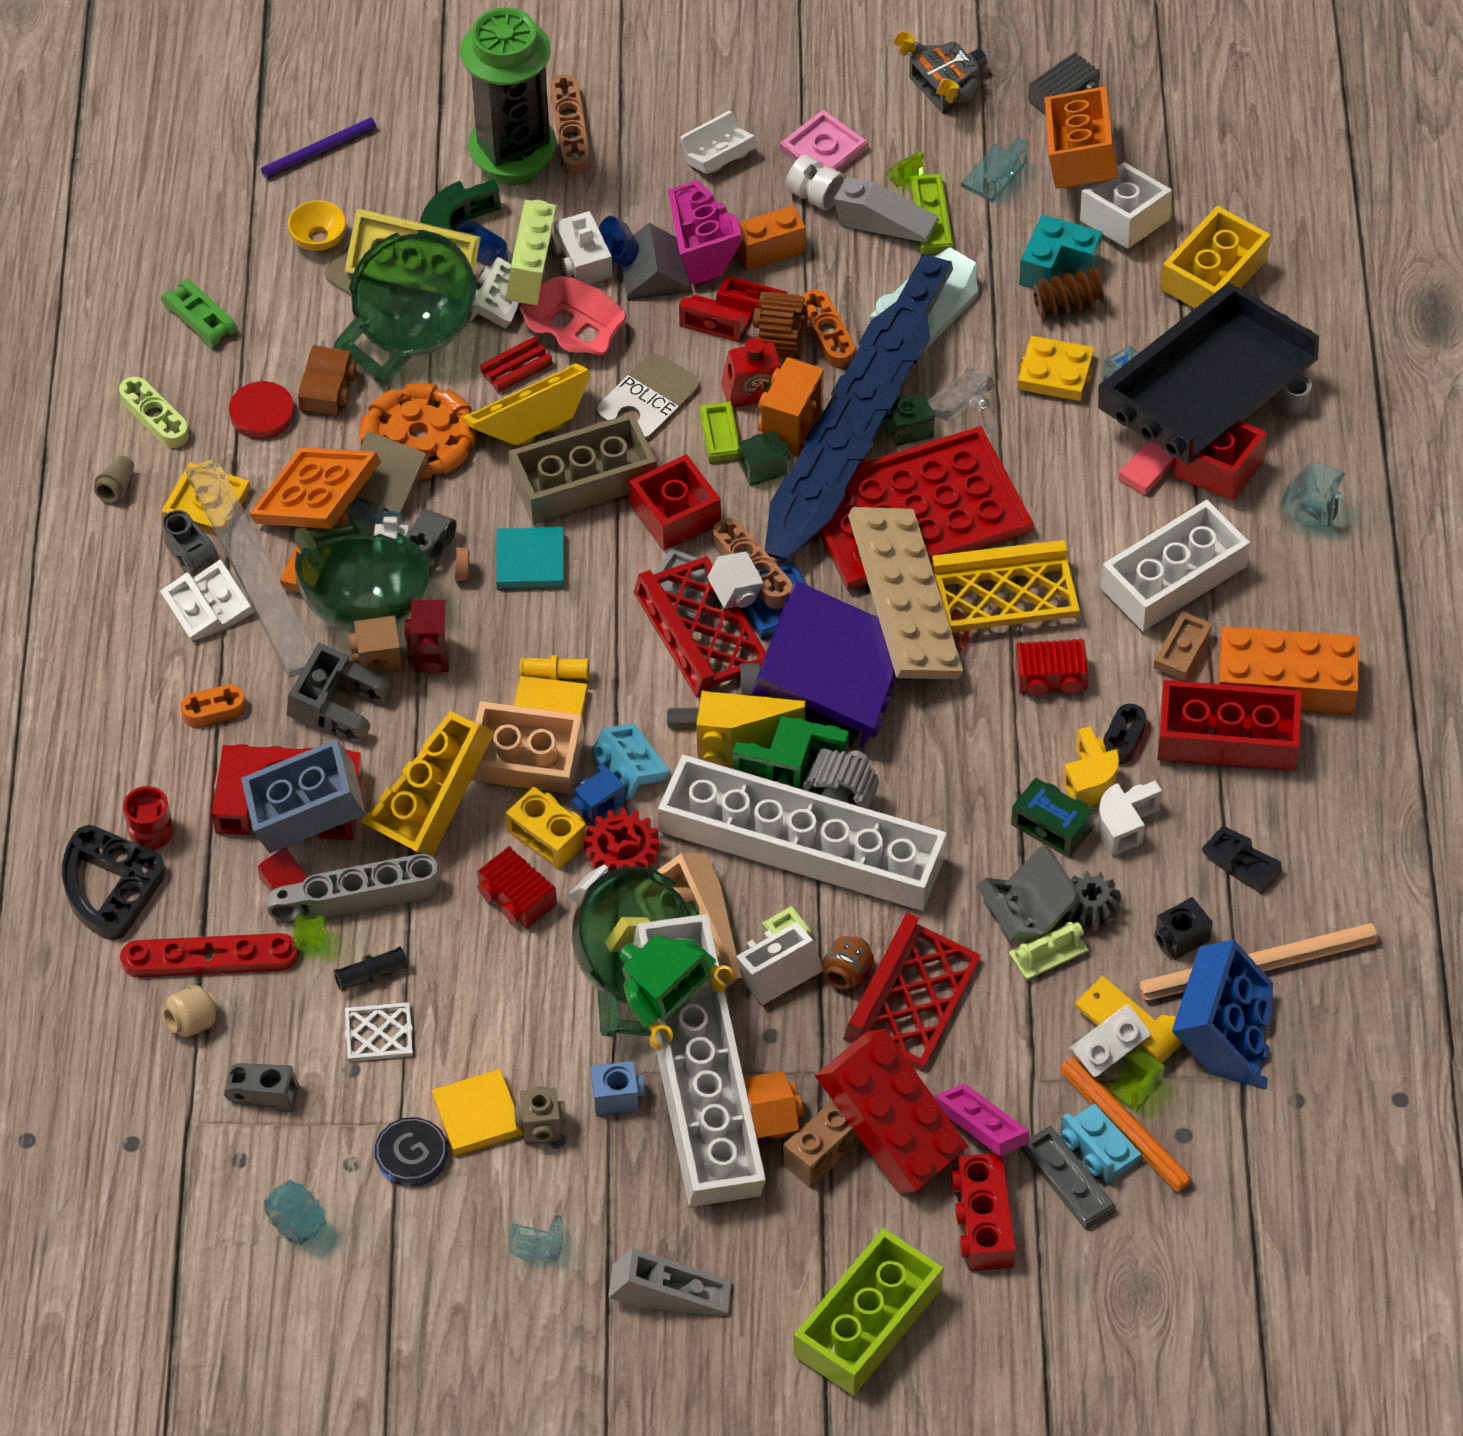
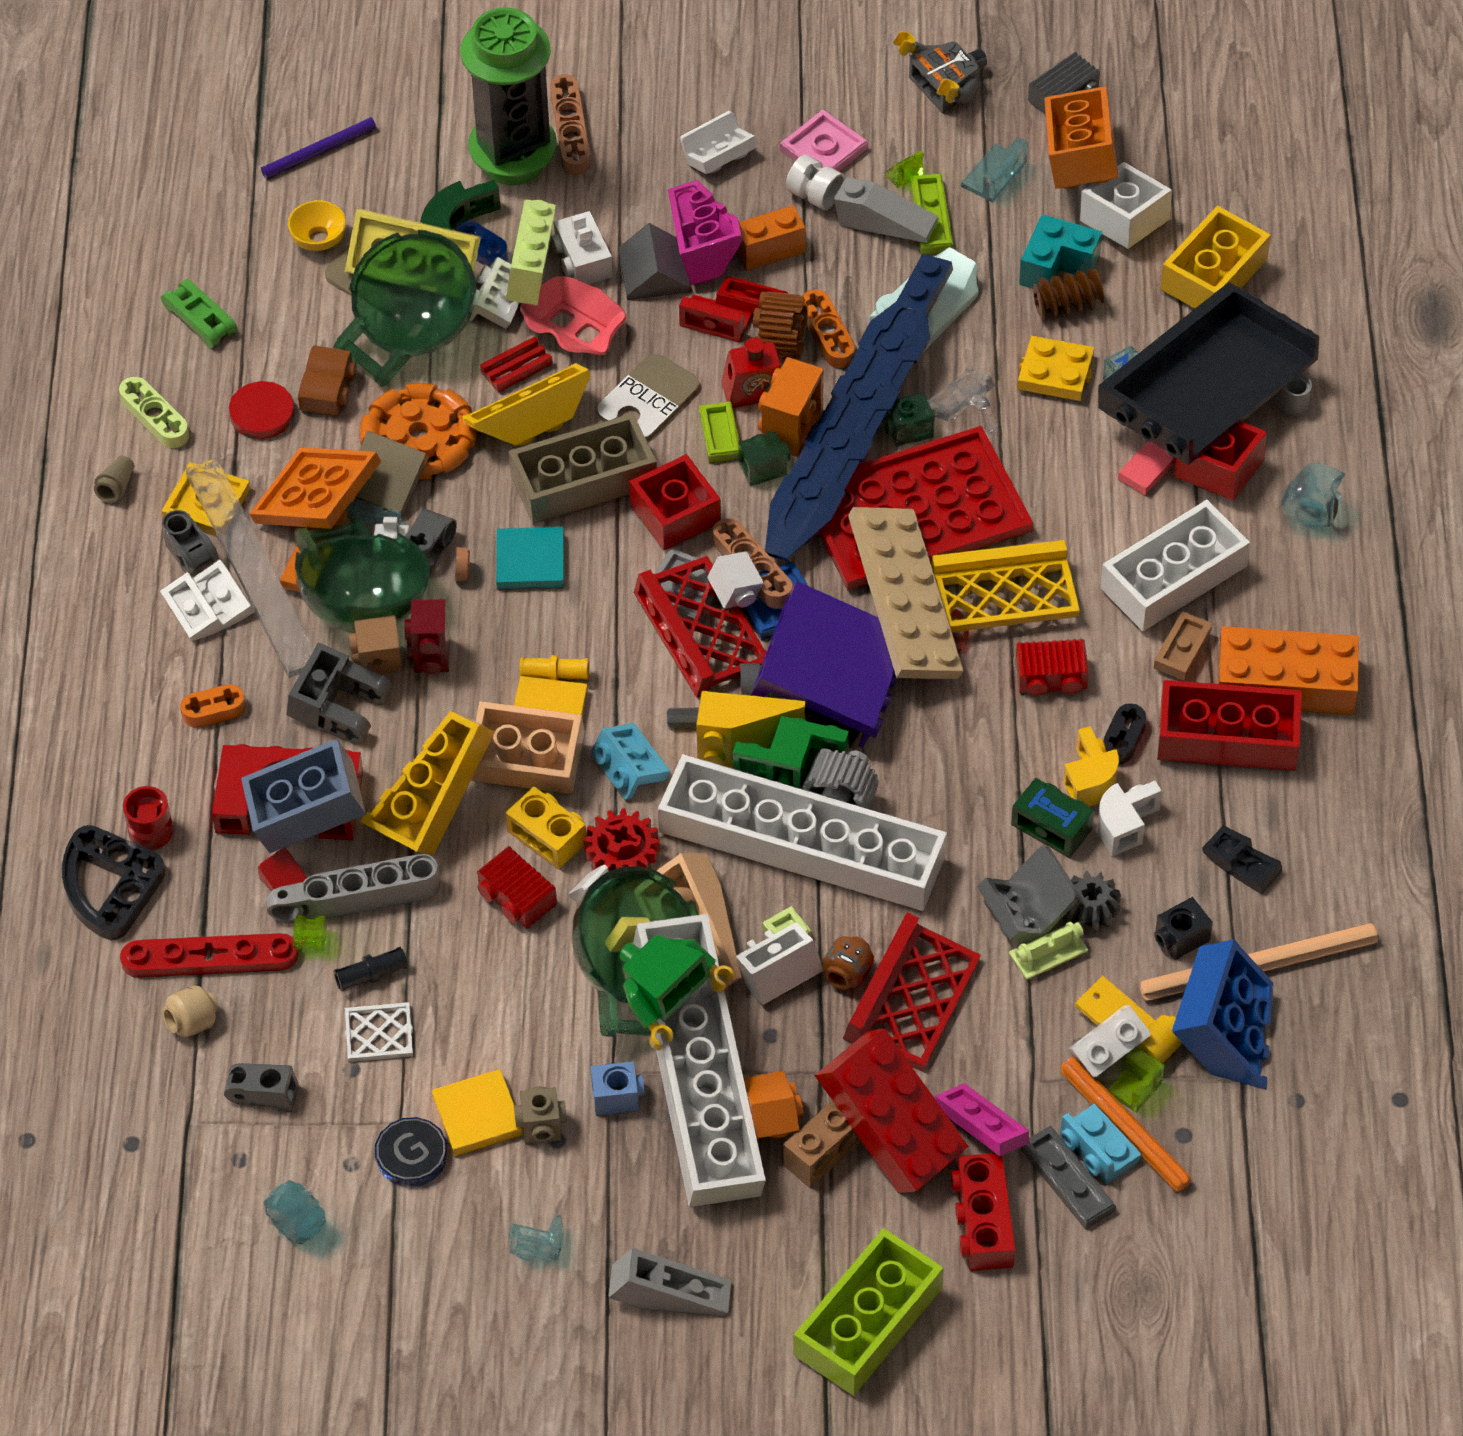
blue brick [569,763,625,826] -> none
clear blue beam [598,216,639,267] -> none

